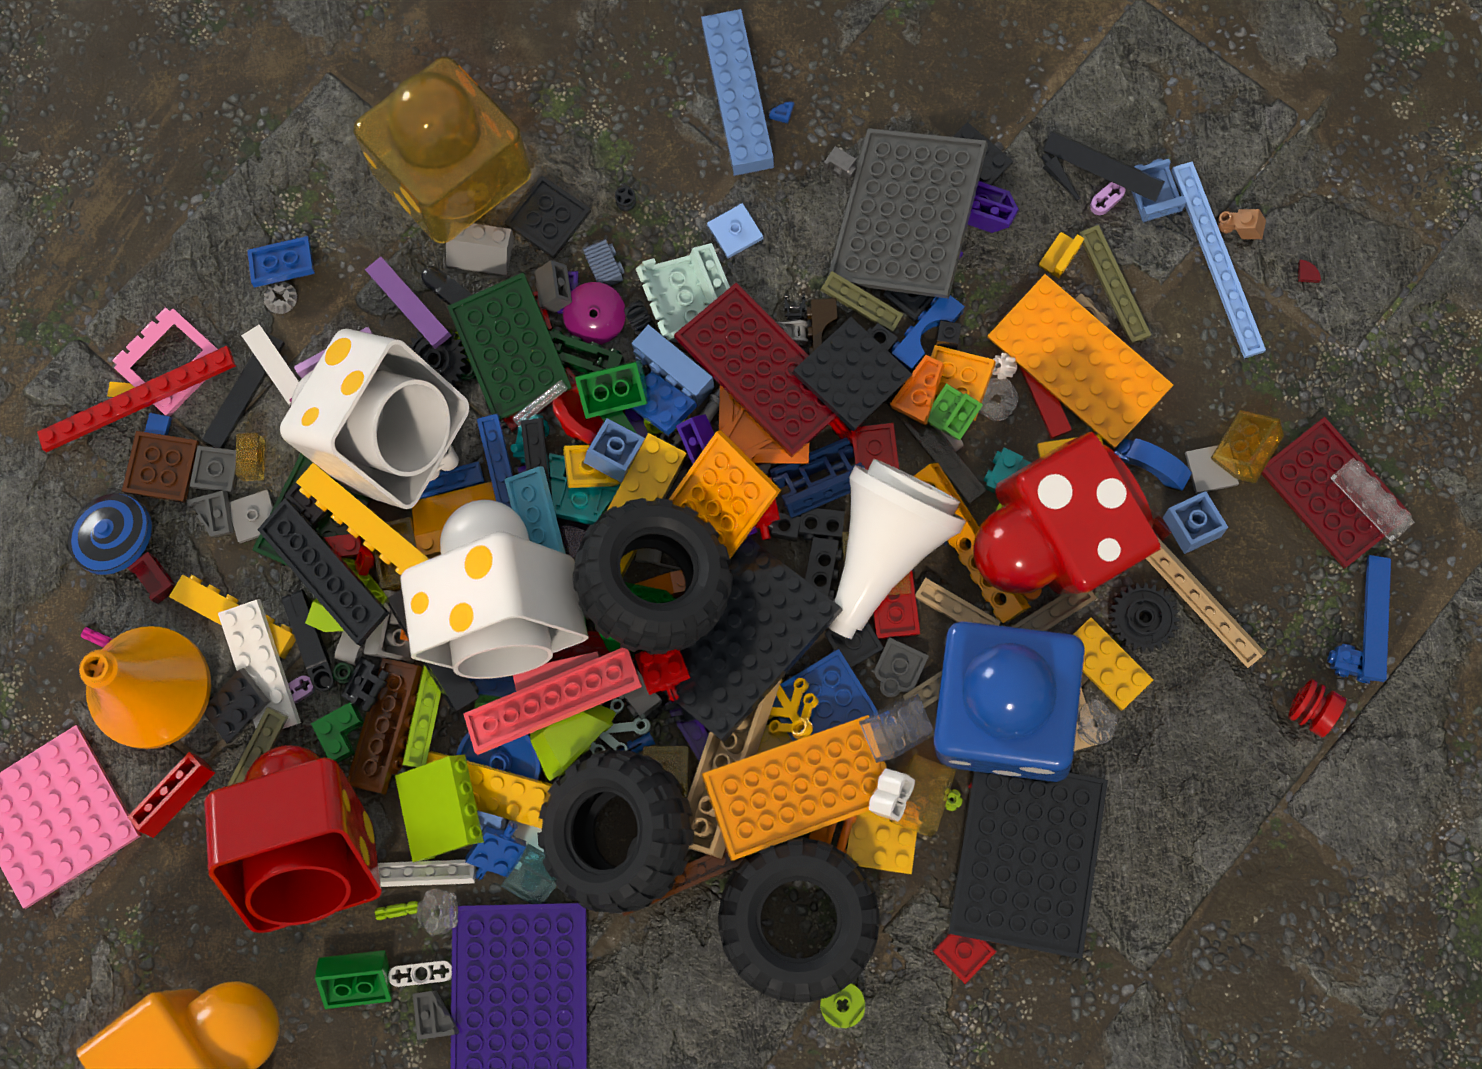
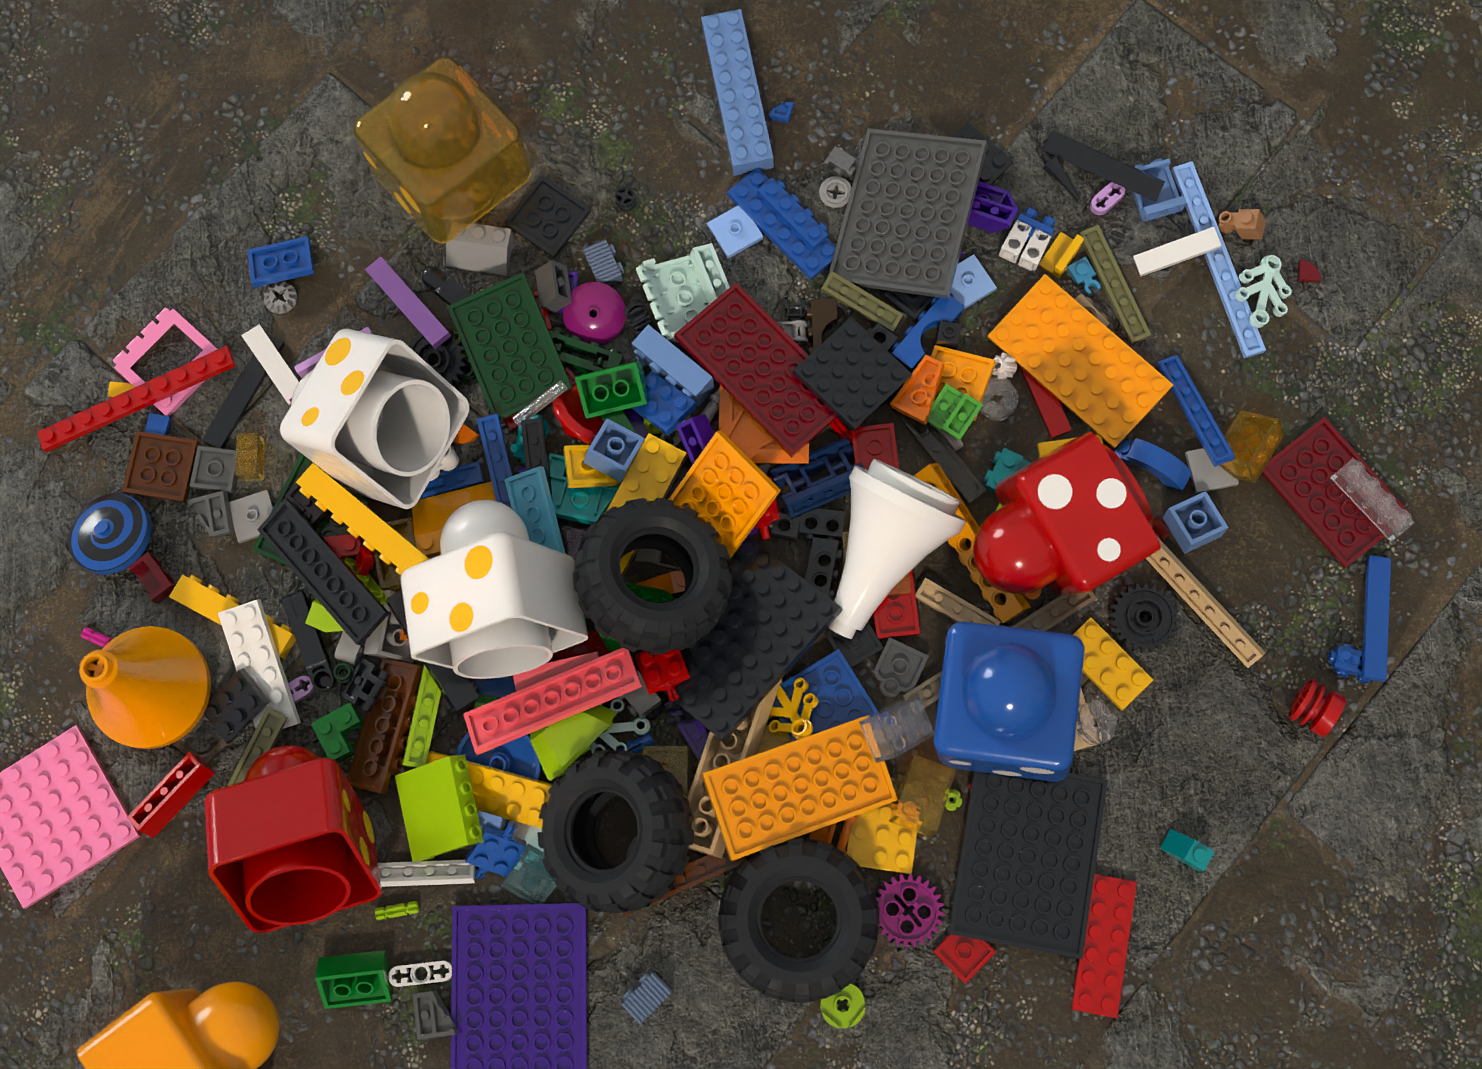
clear plate [417,889,458,935] -> none
white brick [869,768,915,822] -> none
none -> orange tile [452,424,479,444]
none -> sand blue brick [621,972,673,1024]
none -> blue plate [727,168,841,281]
none -> light grey gear [819,177,852,209]
none -> magenta gear [876,874,945,948]
none -> light blue plate [950,255,997,309]
none -> white hips [999,208,1055,273]
none -> dark azure plate [1067,257,1101,296]
none -> red plate [1071,874,1137,1018]
none -> white tile [1133,227,1222,277]
none -> blue tile [1157,355,1235,467]
none -> teal slope [1159,829,1215,872]
none -> light aqua plant [1235,255,1292,328]

